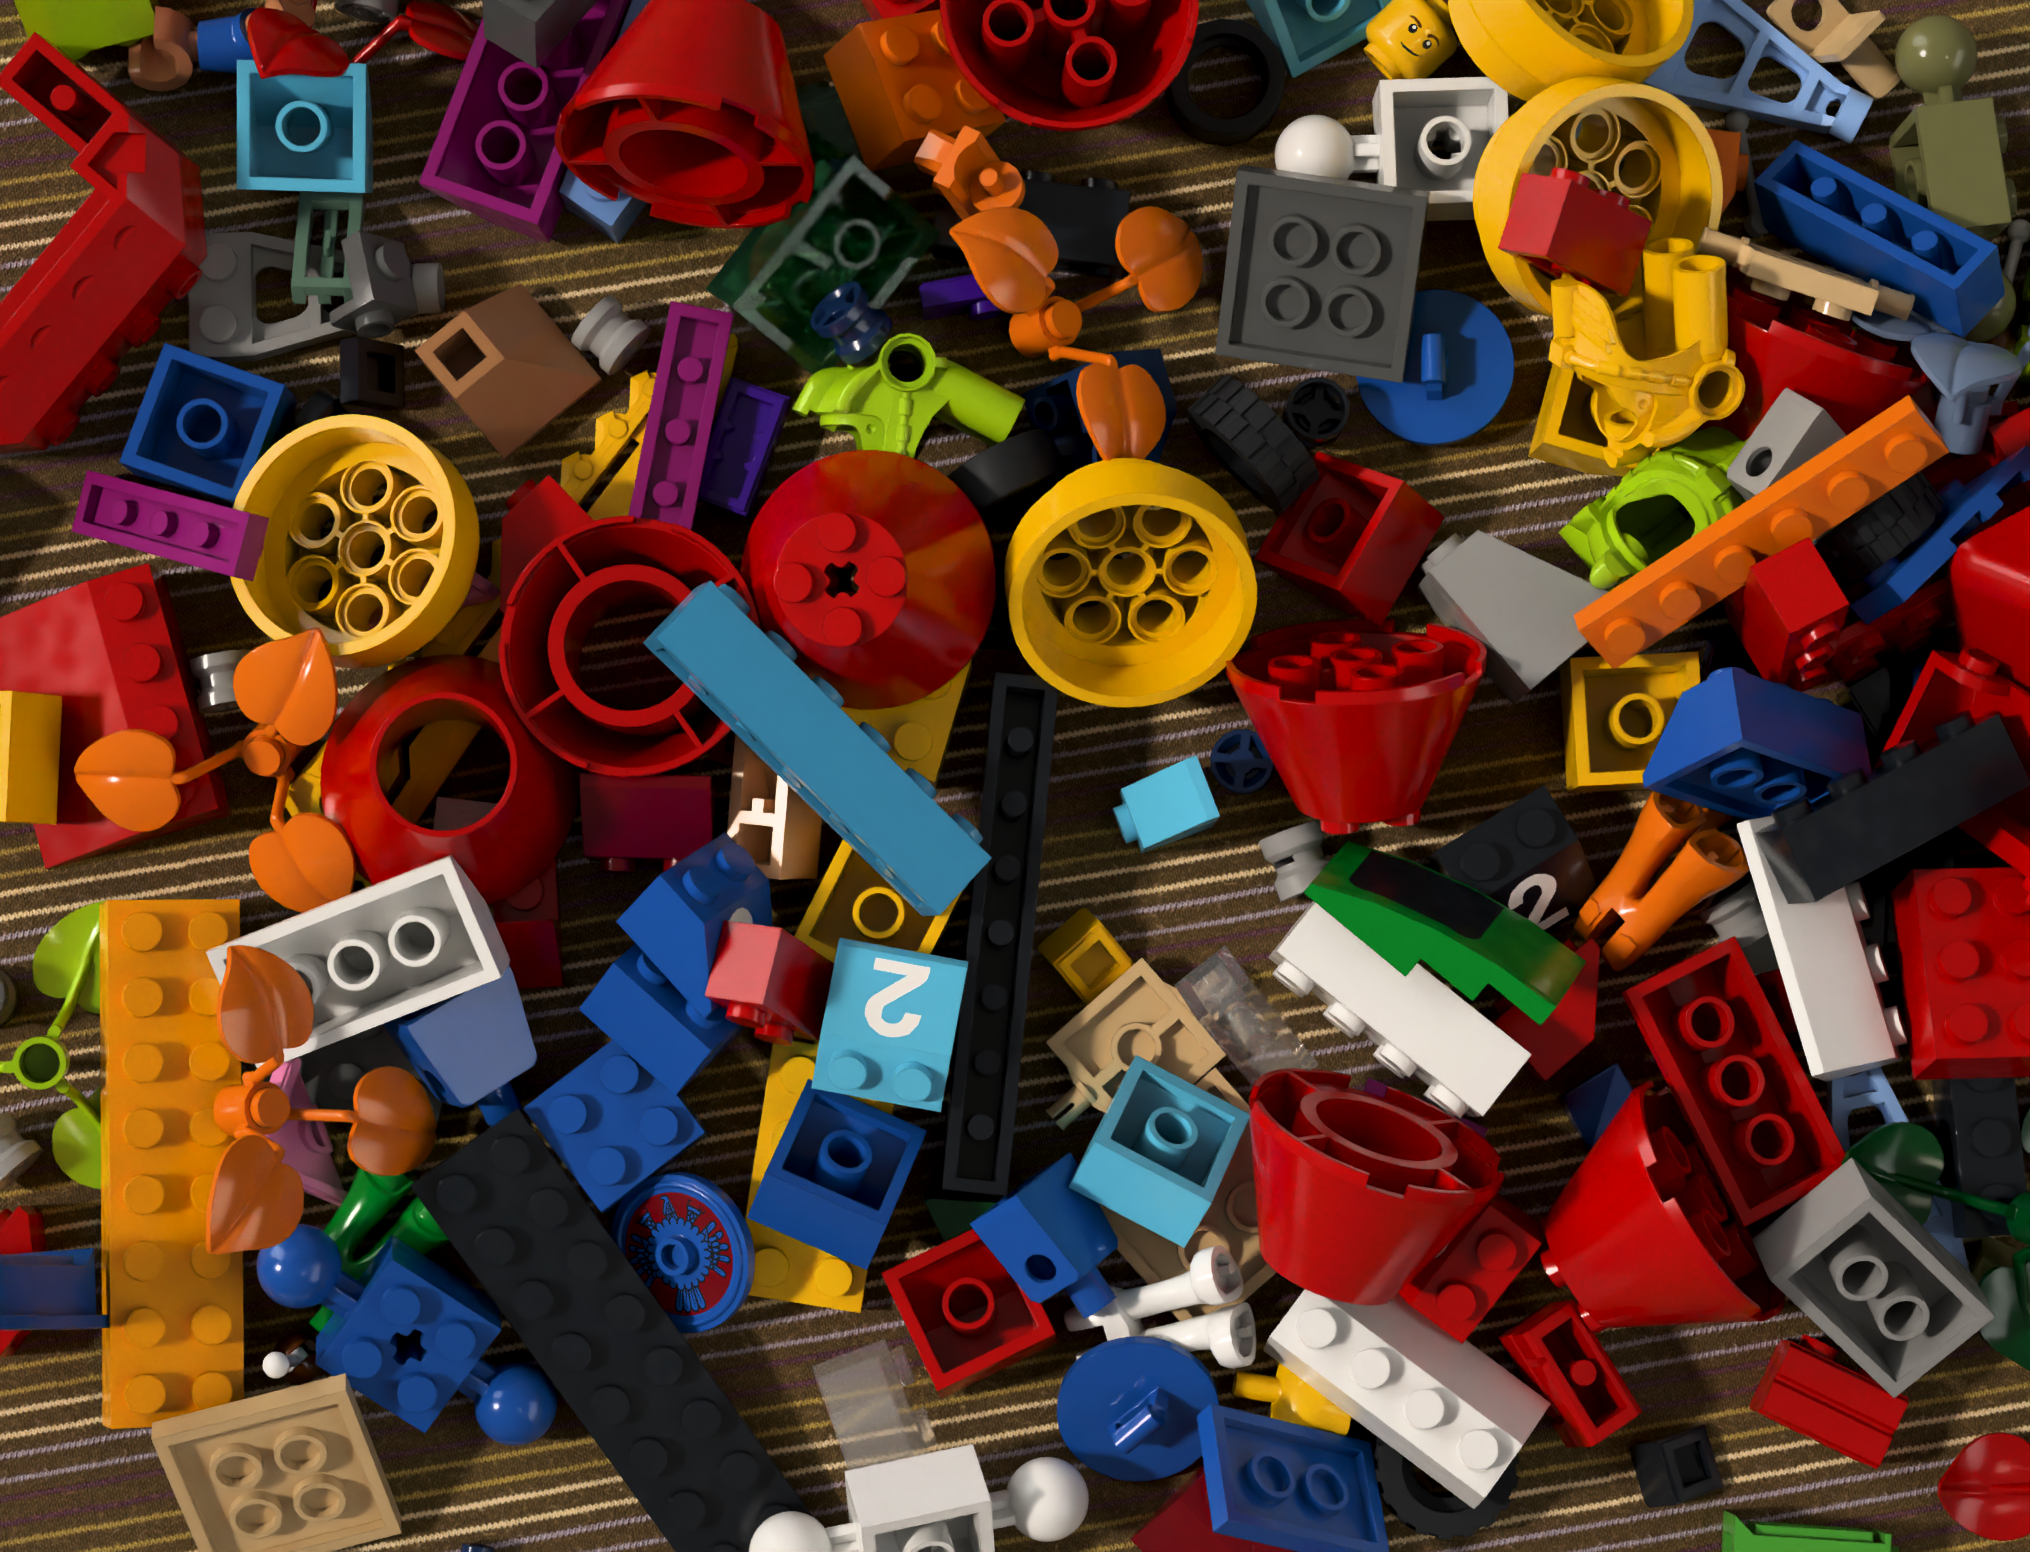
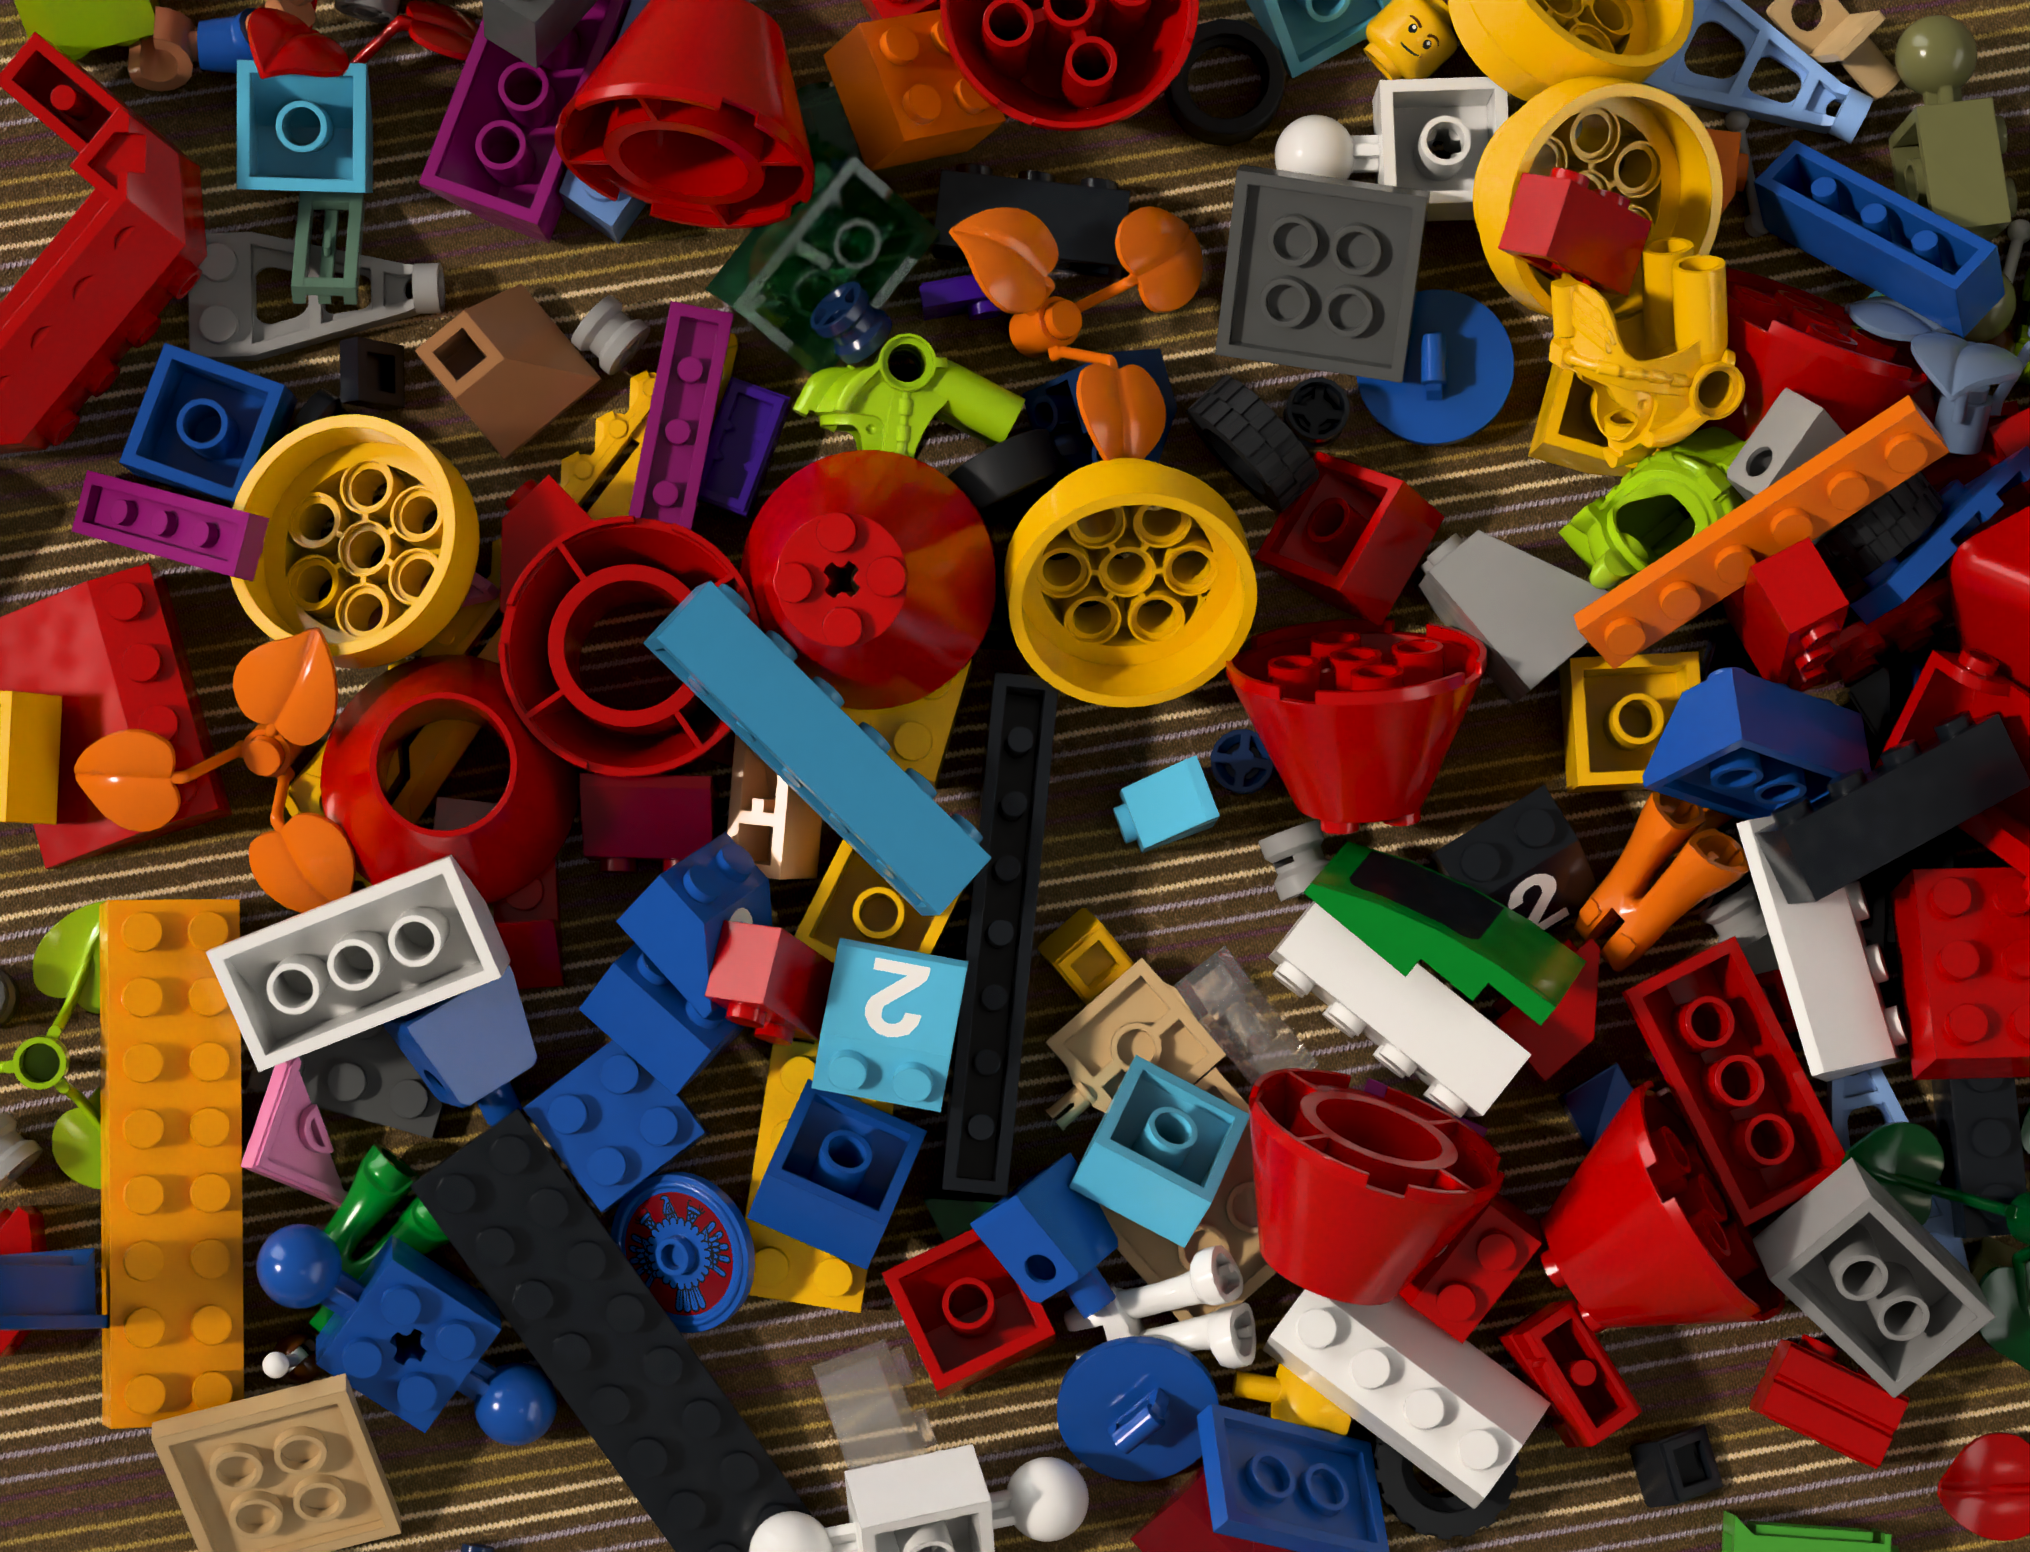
light grey wheel [189,649,251,713] -> none
orange plant [206,945,437,1255] -> none
dark grey bracket [329,230,418,338] -> none
orange hips [914,125,1026,220] -> none
tan plate [1696,226,1915,321] -> none

